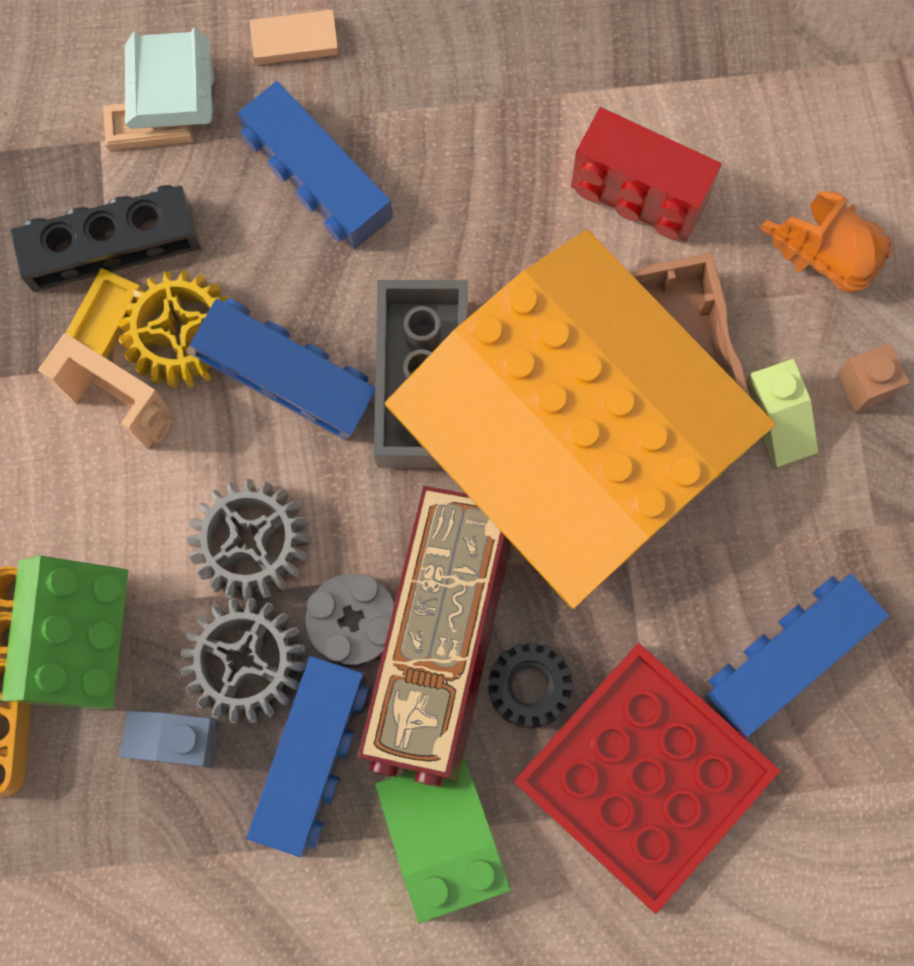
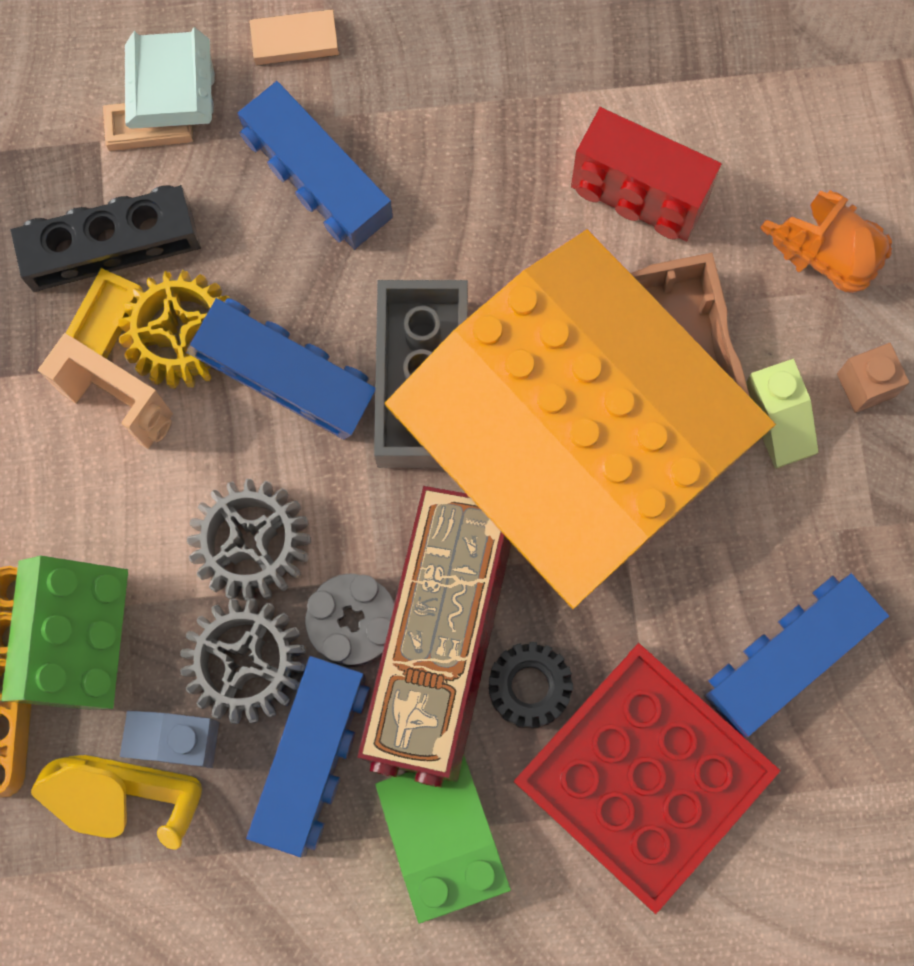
none -> yellow piece [31,755,202,850]

